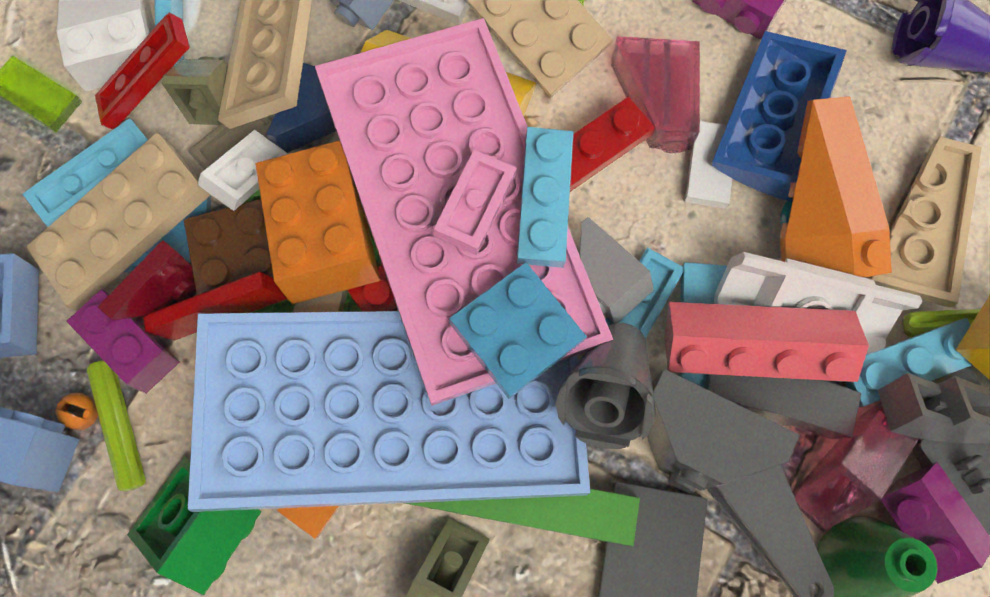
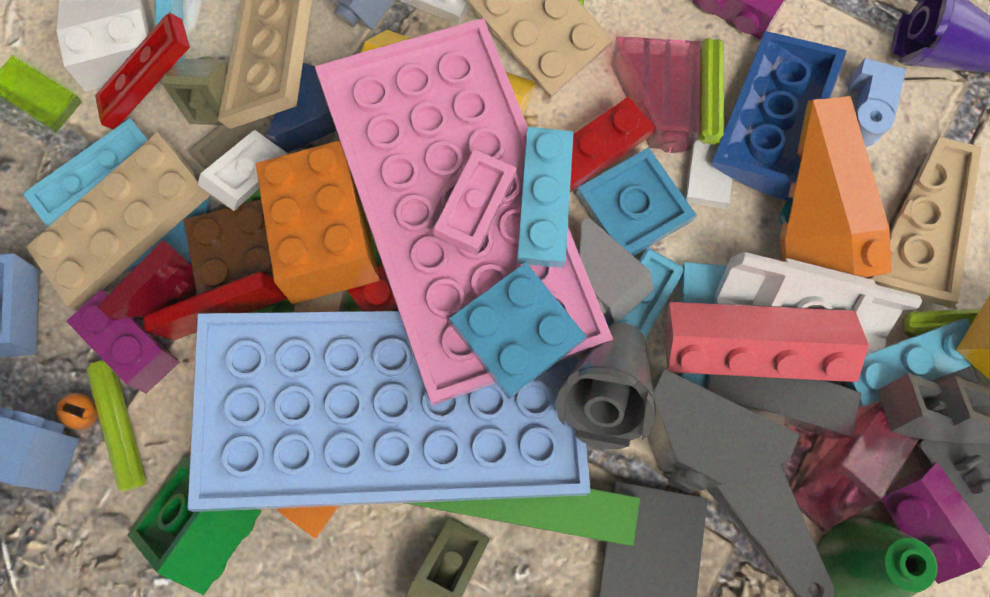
none -> dark azure plate [576,147,697,256]
none -> lime axle [698,38,724,145]
none -> light blue leg [848,58,906,147]

